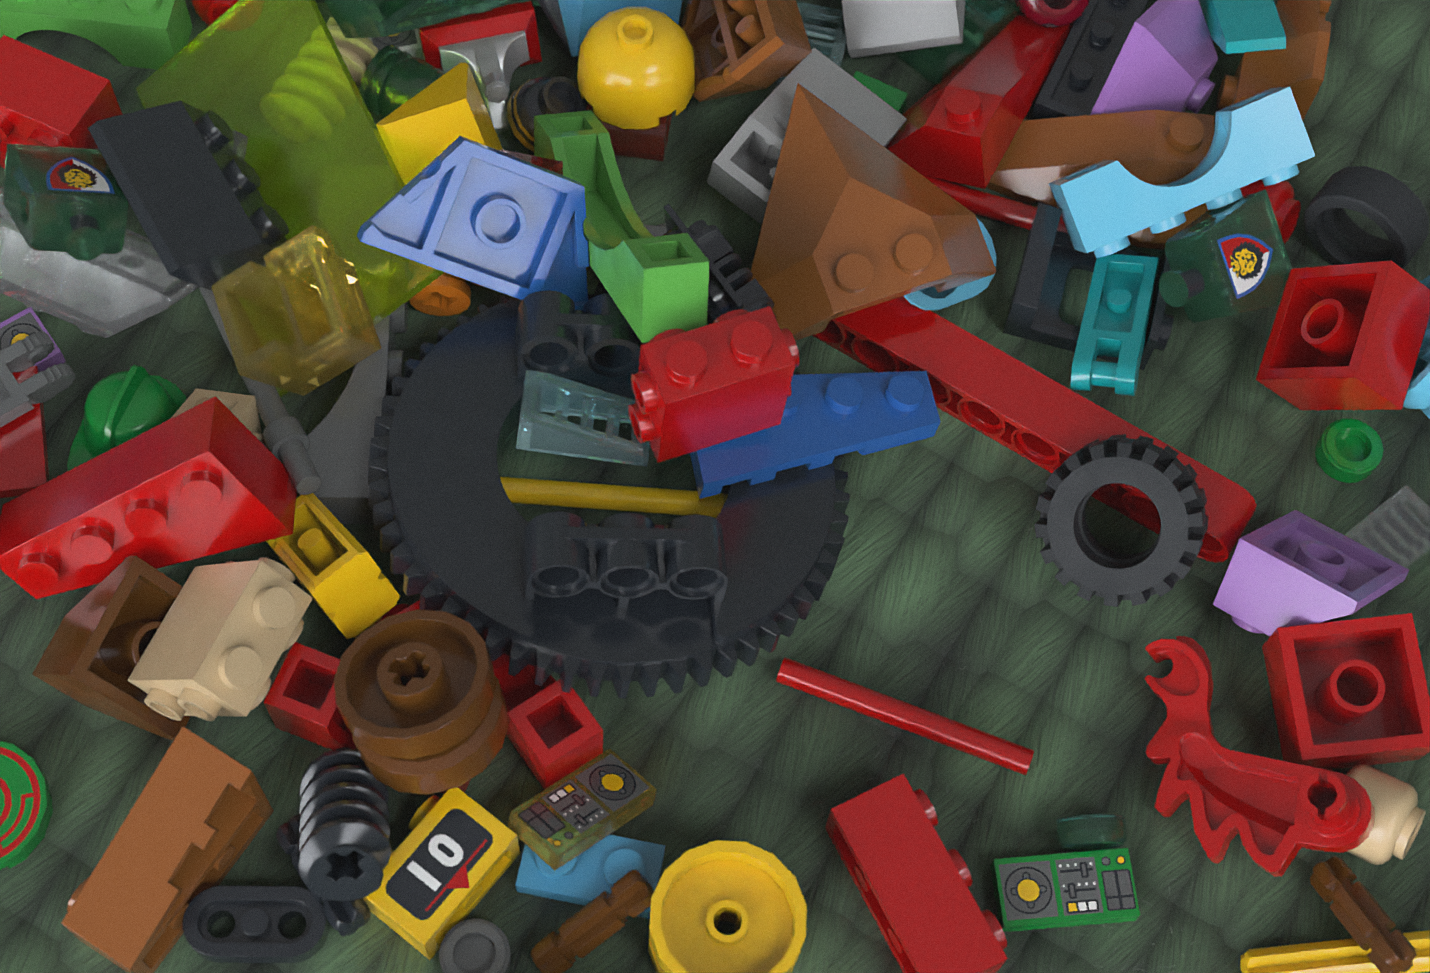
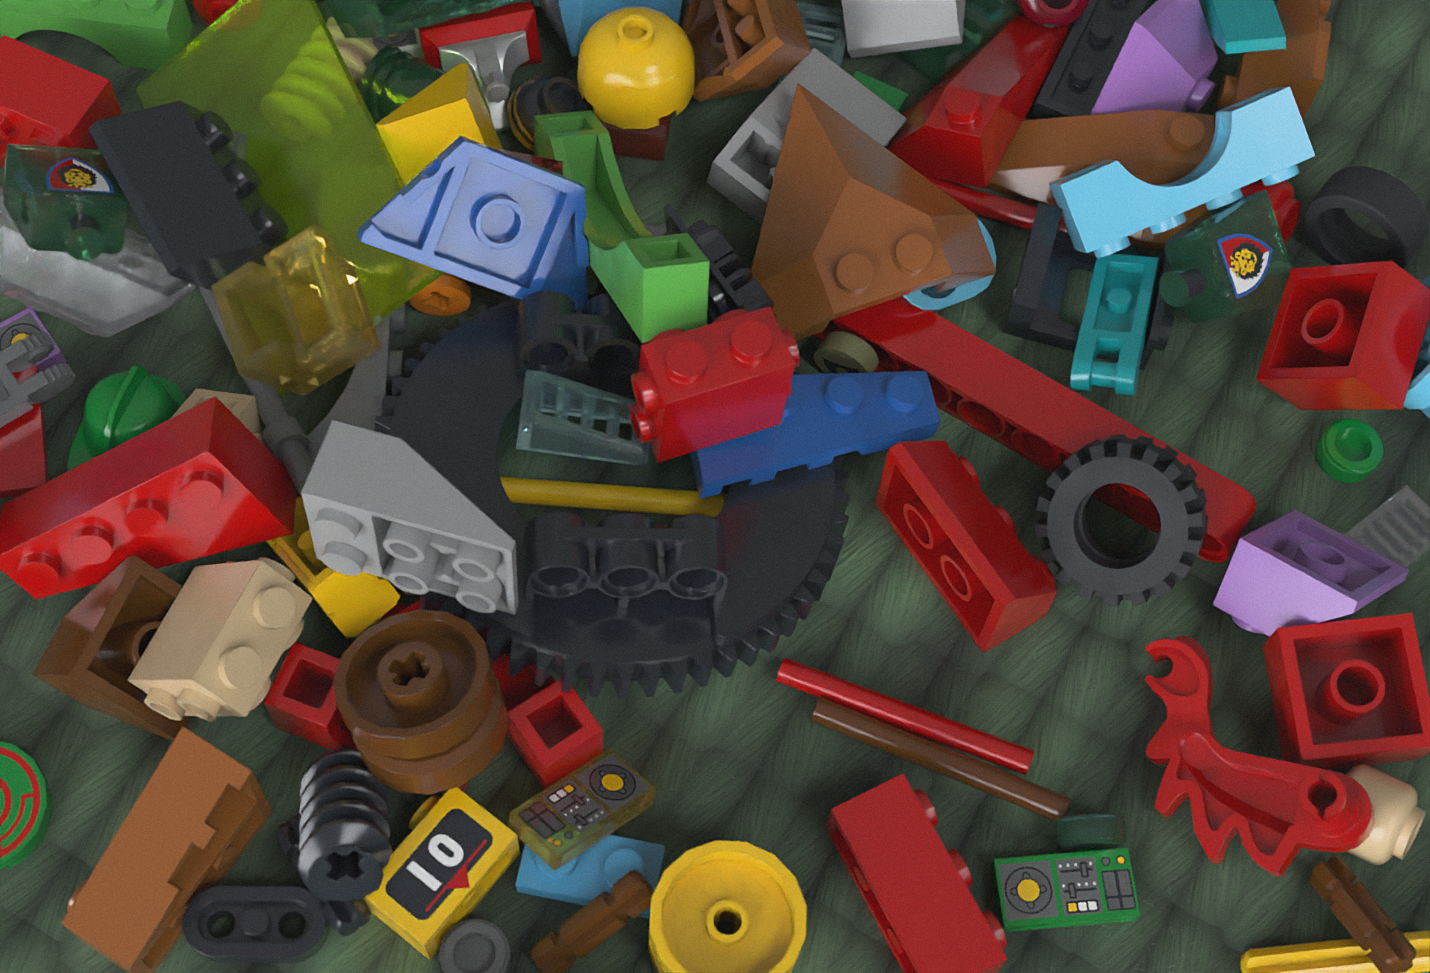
none -> light grey slope [301,420,518,615]
none -> reddish brown bar [811,697,1070,823]
none -> olive tile [814,331,879,374]
none -> red slope [874,440,1058,654]

